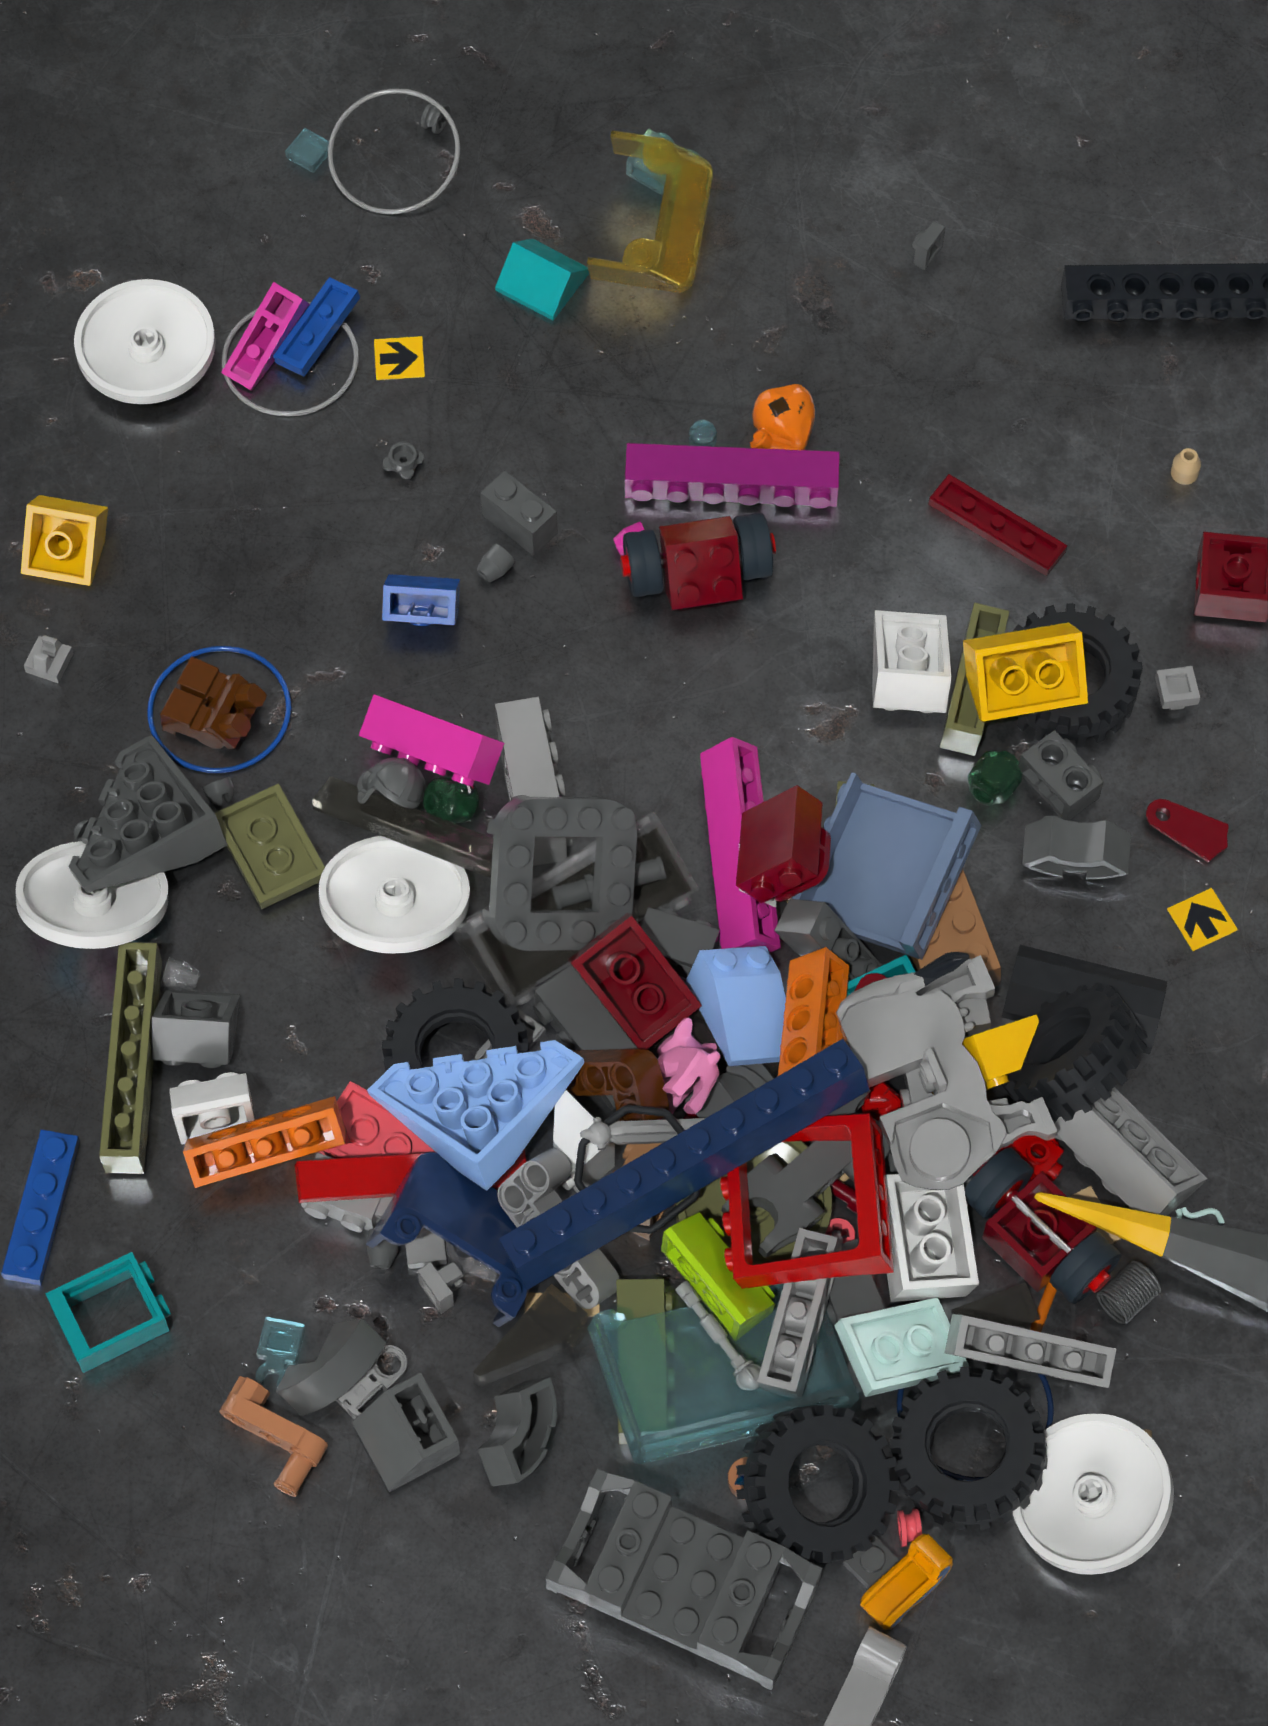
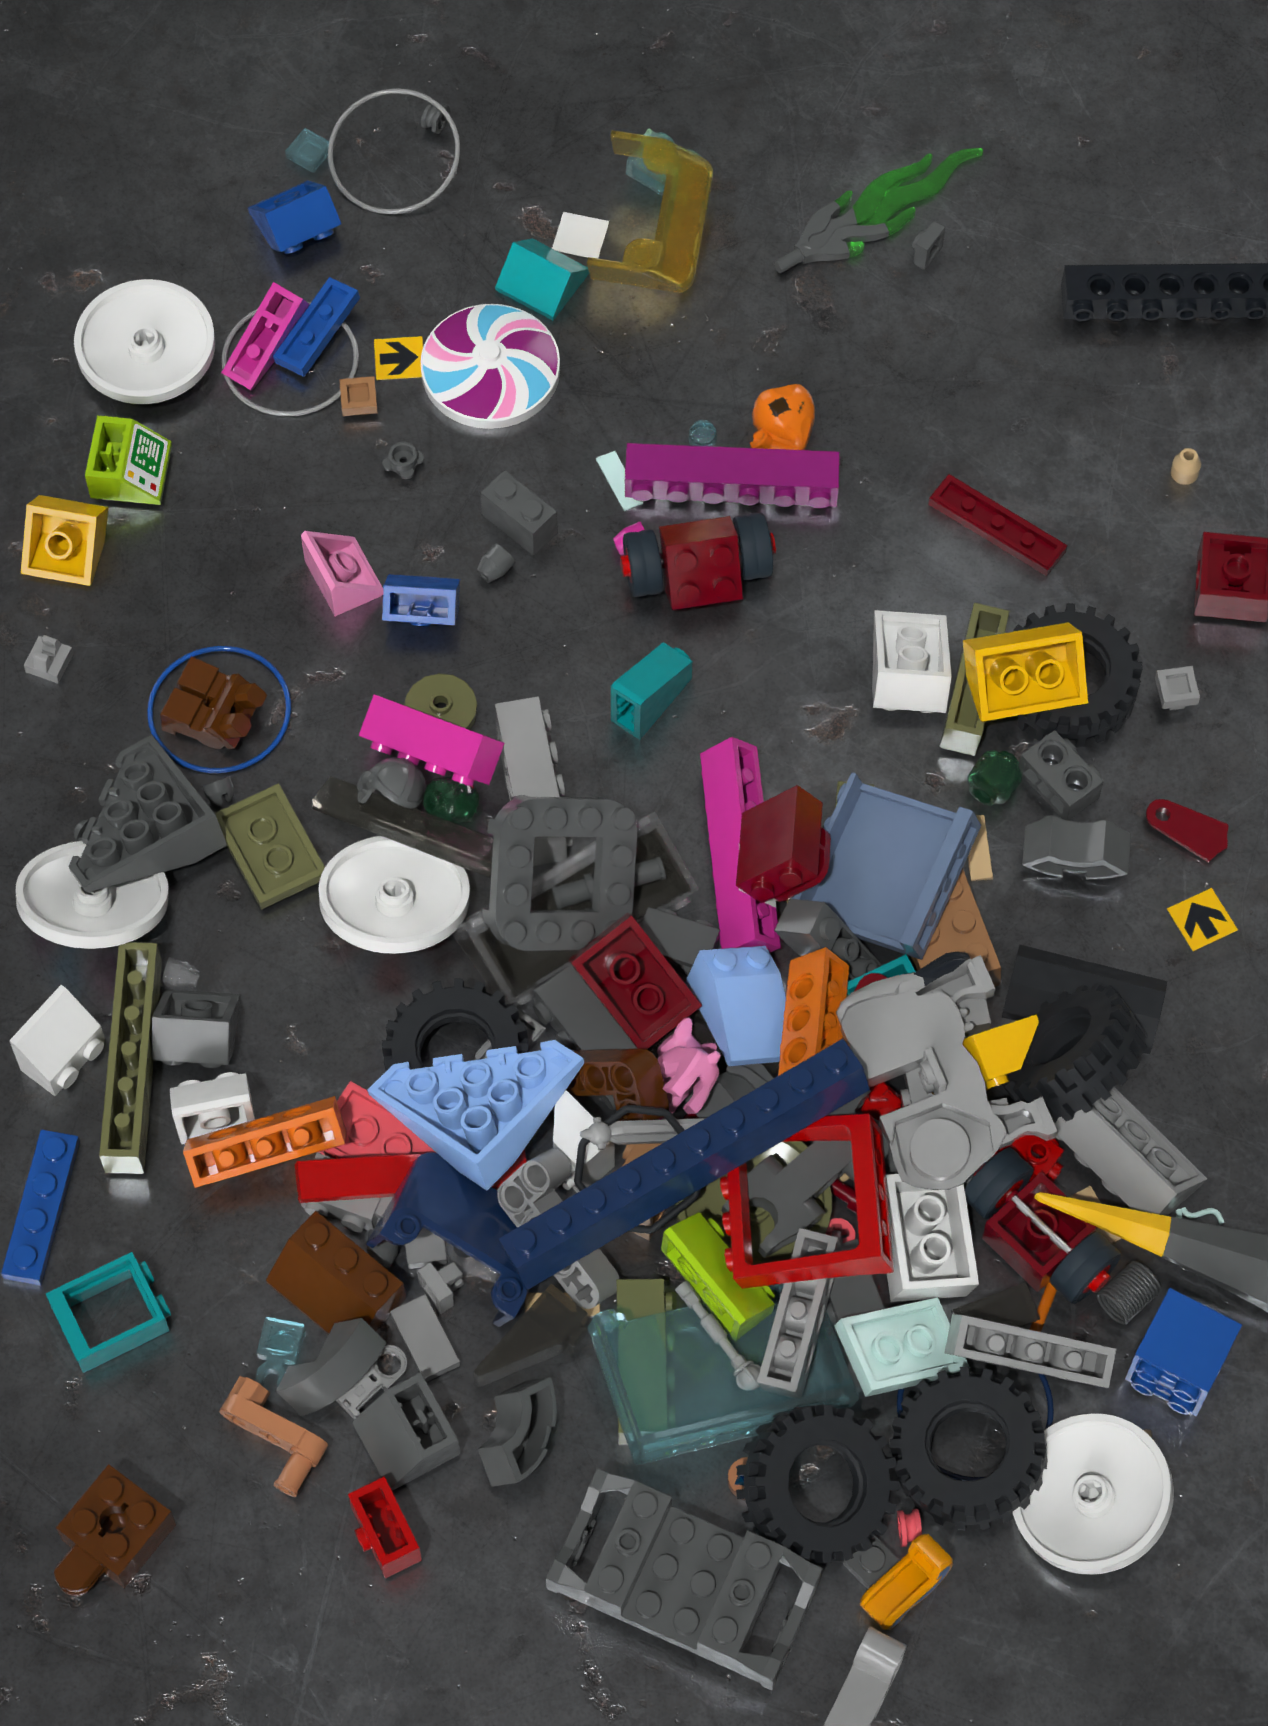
none -> white slope [10,985,106,1096]
none -> reddish brown brick [54,1464,177,1597]
none -> lime slope [85,415,172,505]
none -> blue slope [248,181,341,254]
none -> reddish brown slope [266,1211,406,1335]
none -> bright pink slope [301,531,383,616]
none -> medium nougat plate [339,376,378,416]
none -> red brick [348,1476,422,1579]
none -> light grey tile [390,1294,460,1382]
none -> olive plate [405,673,477,730]
none -> dish [421,304,560,429]
none -> white sticker [552,212,609,260]
none -> light aqua window [596,451,643,511]
none -> teal slope [611,642,693,740]
none -> piece [774,148,983,274]
none -> tan window [967,815,993,881]
none -> blue brick [1125,1288,1242,1417]

